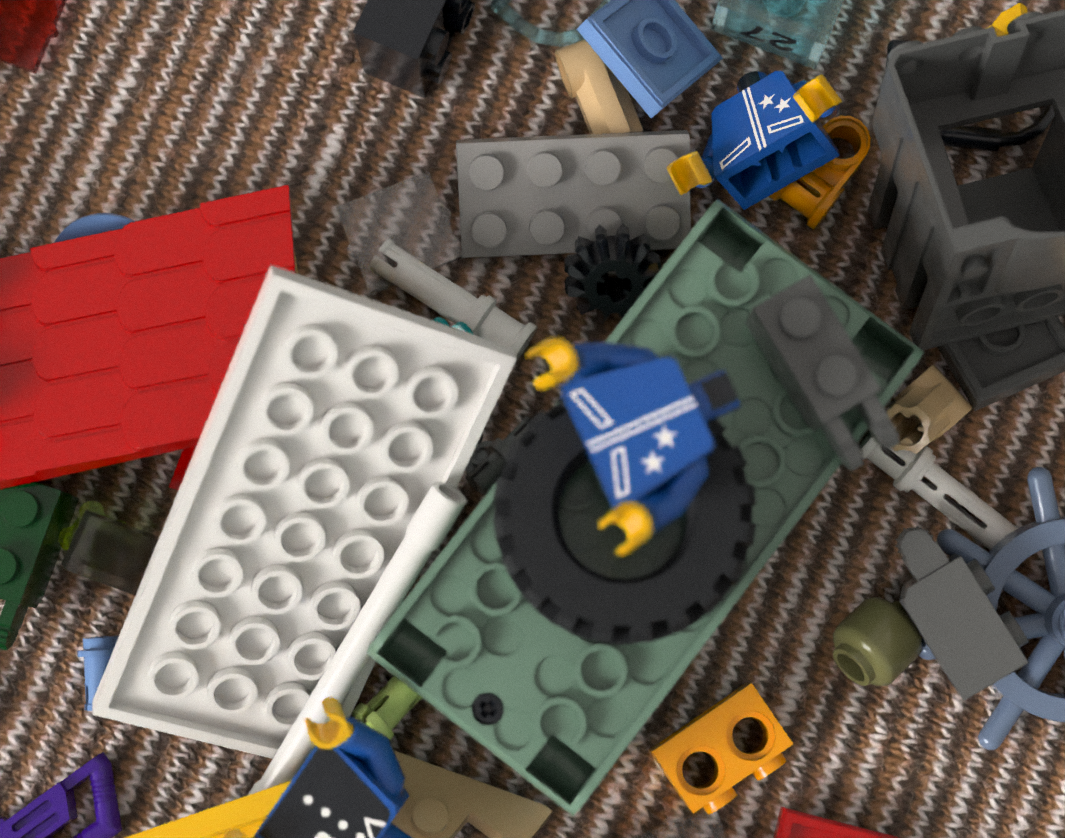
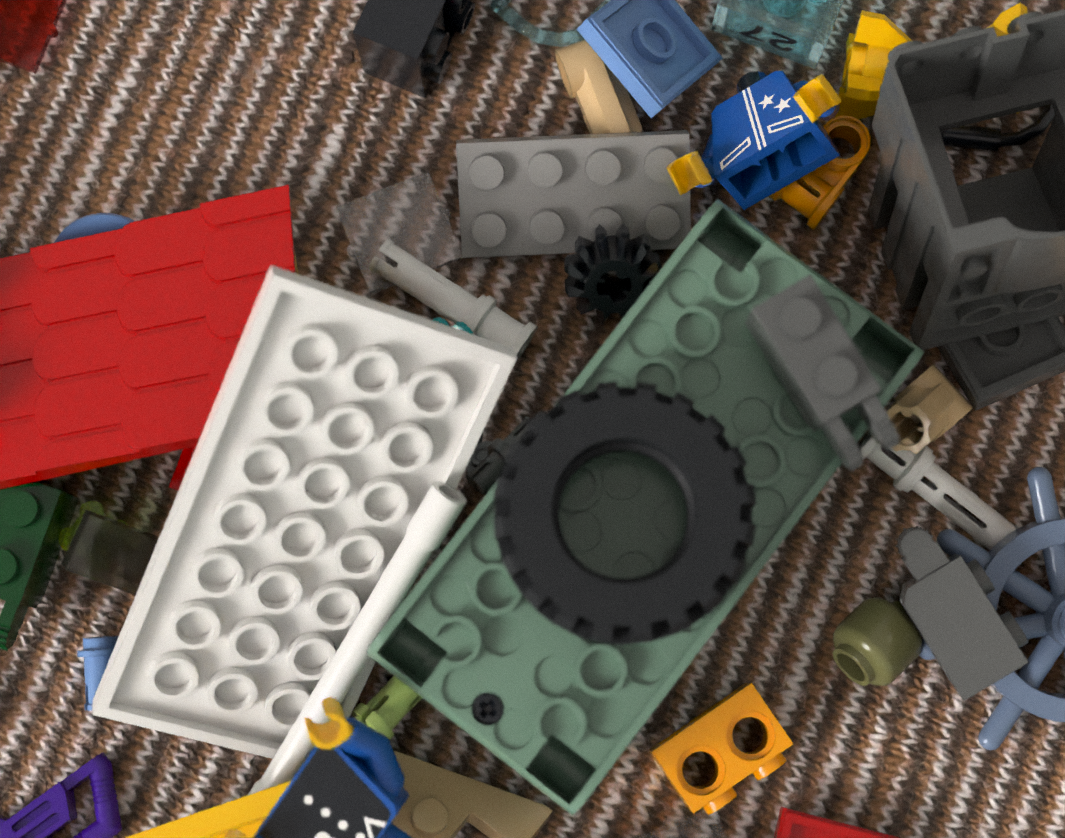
blue torso [527,338,740,556] -> none
none -> yellow brick [835,10,913,120]

